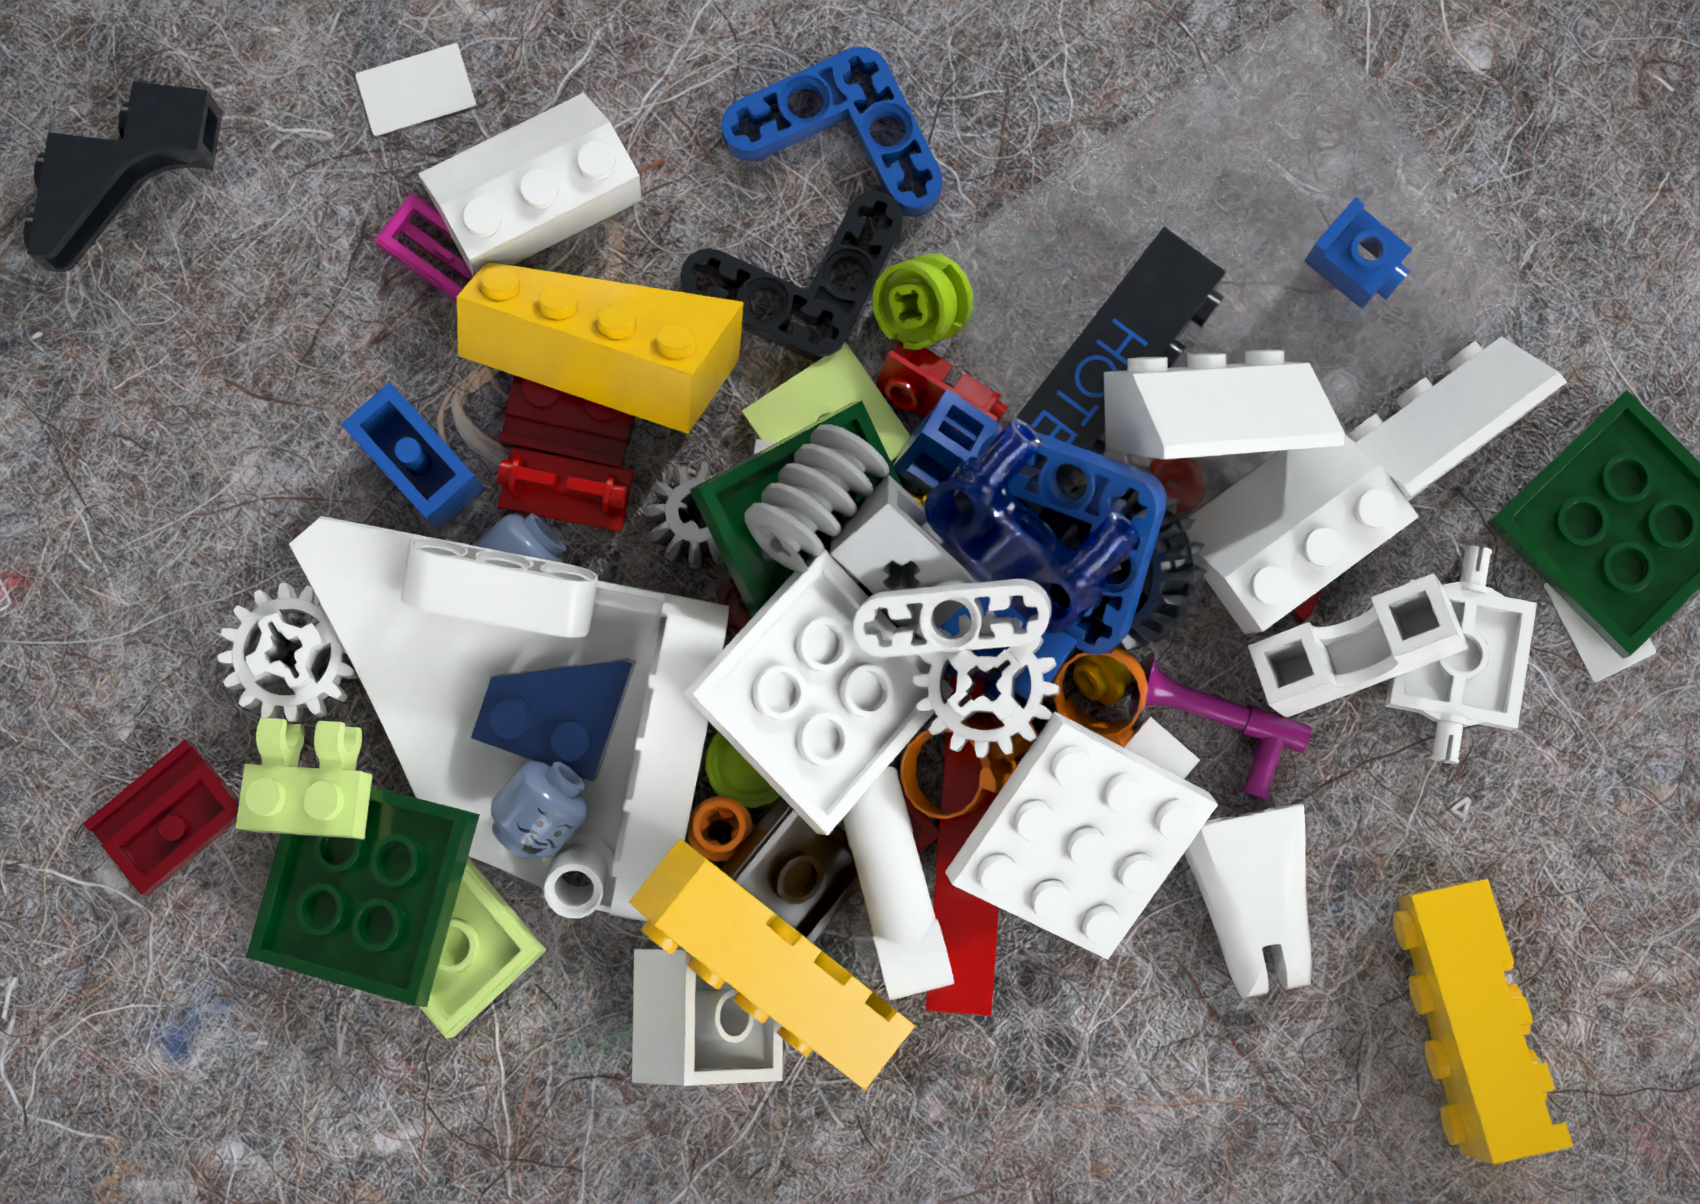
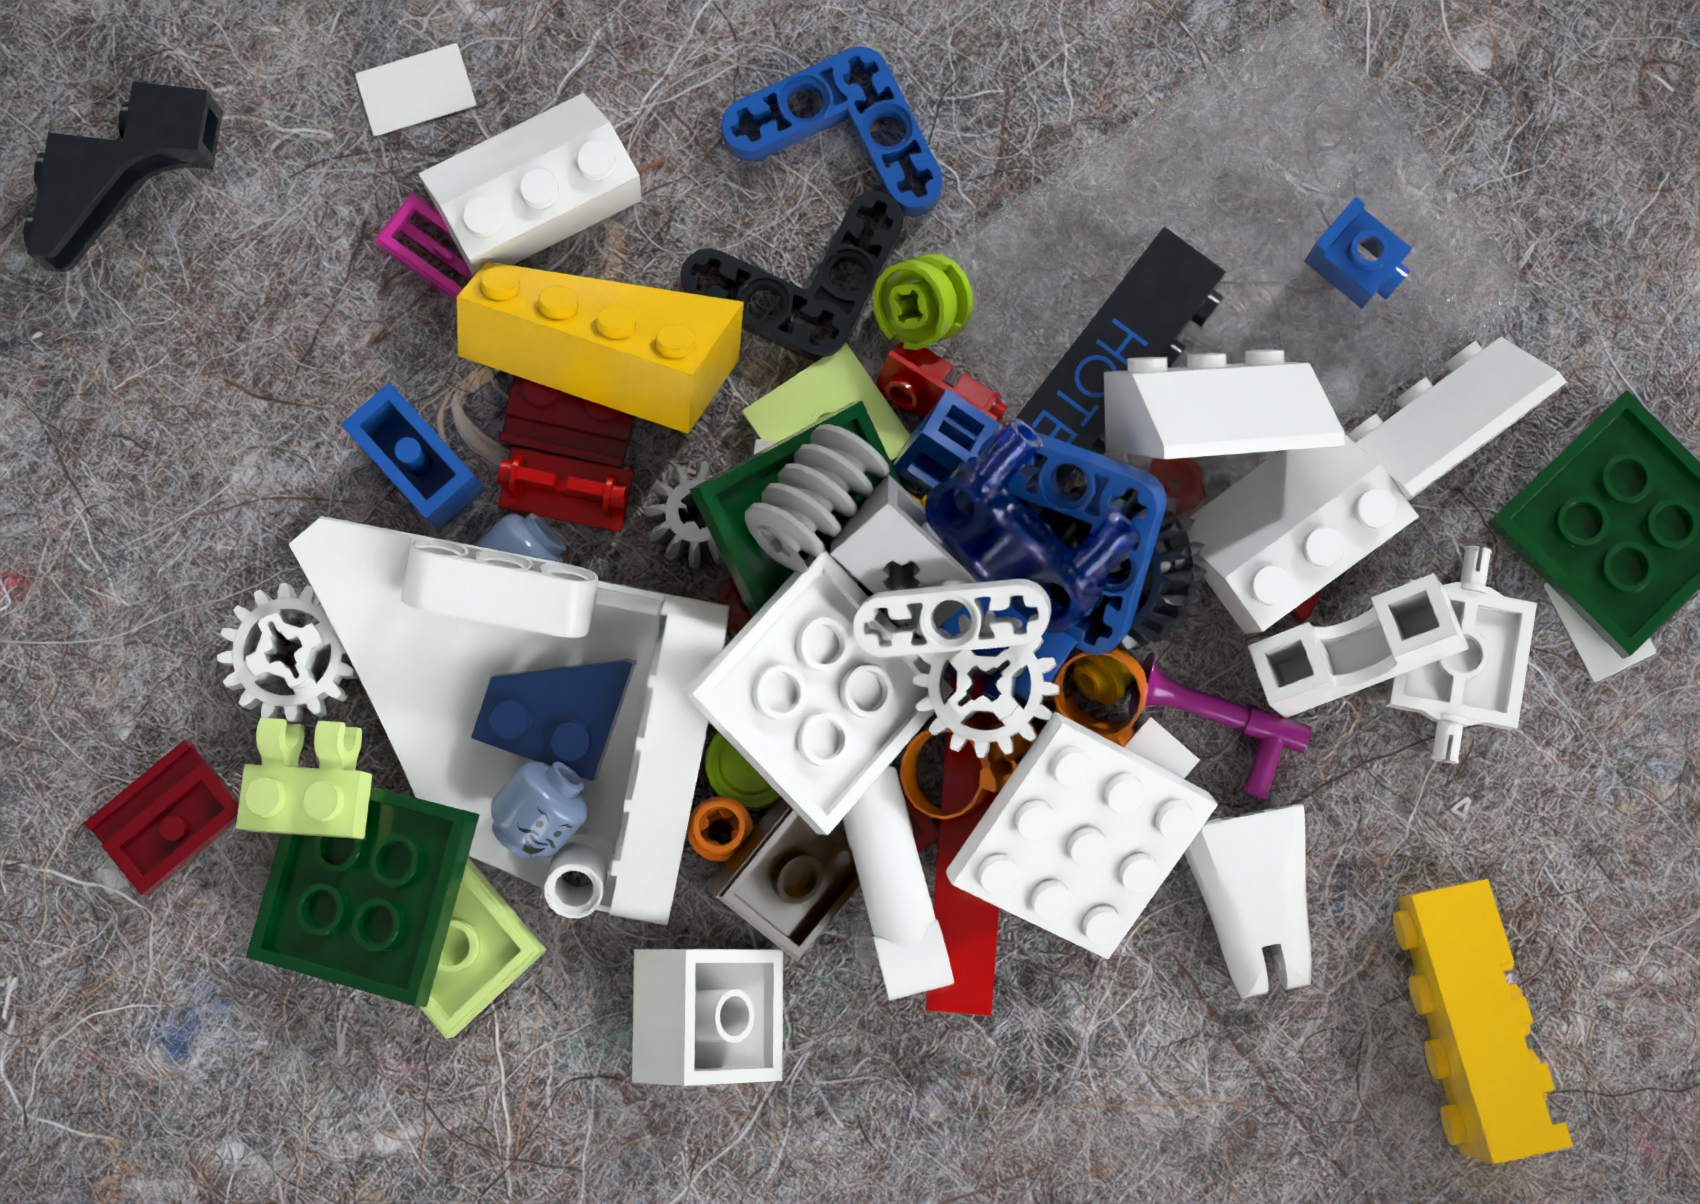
yellow wedge [629,838,915,1090] -> none

